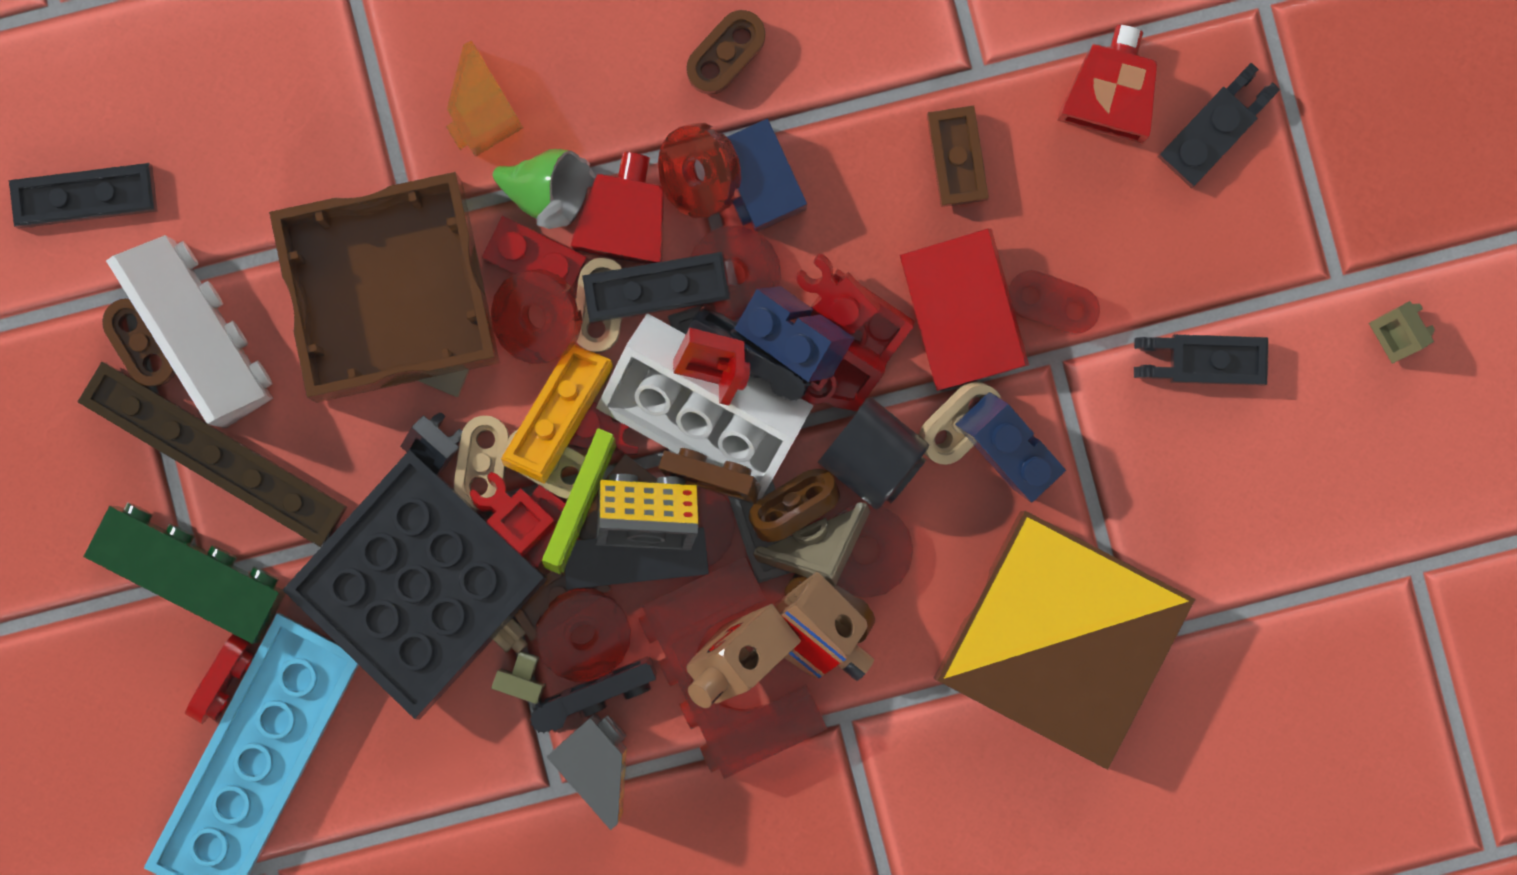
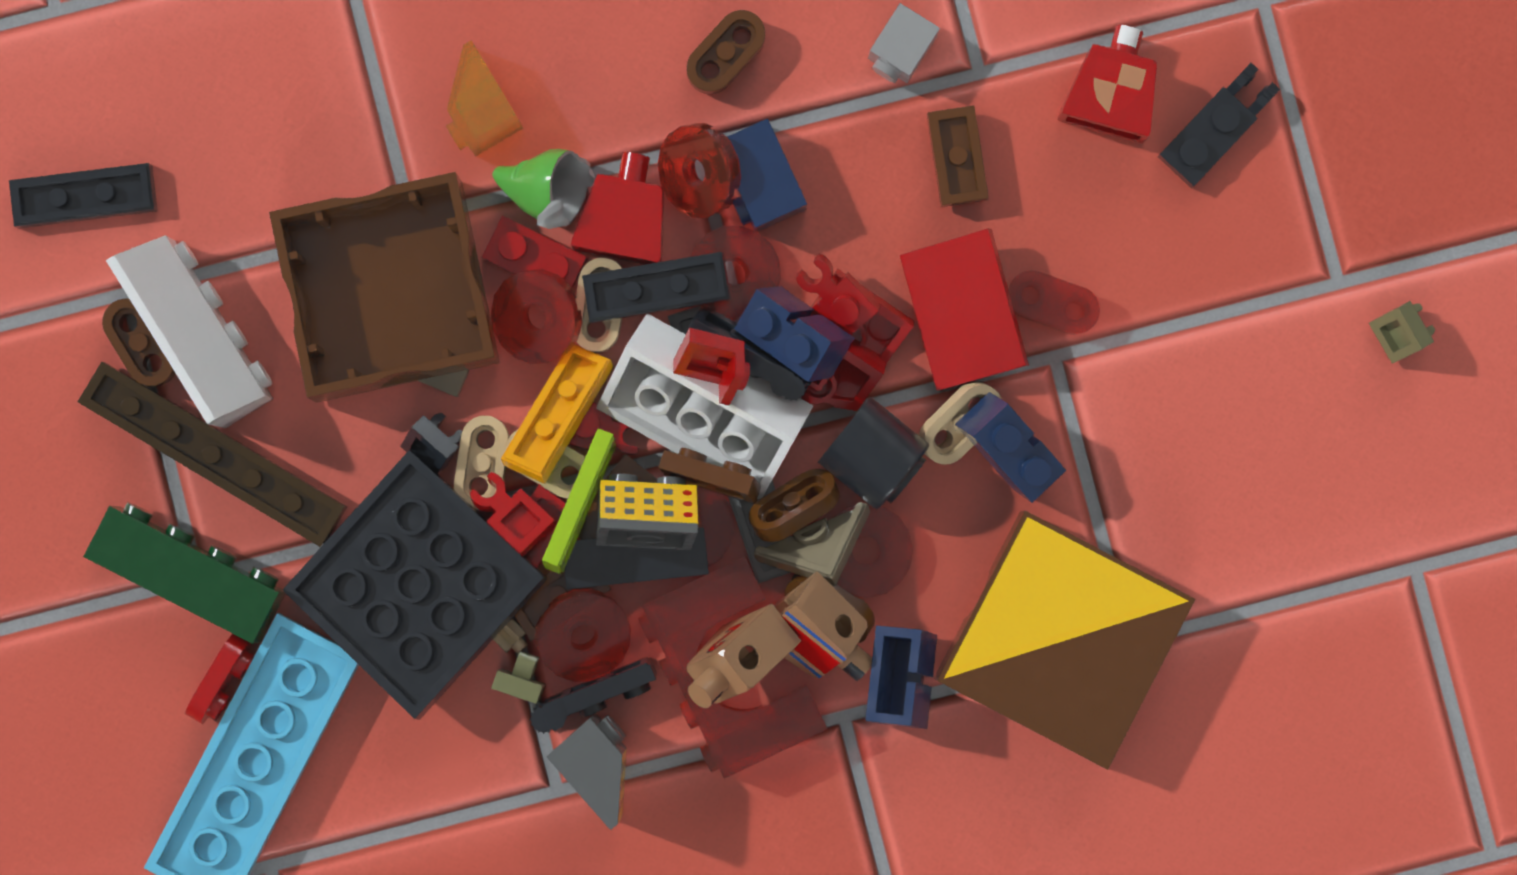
black hinge [1134,334,1268,386] -> none
none -> dark blue piece [865,625,938,729]
none -> light grey brick [868,3,940,83]

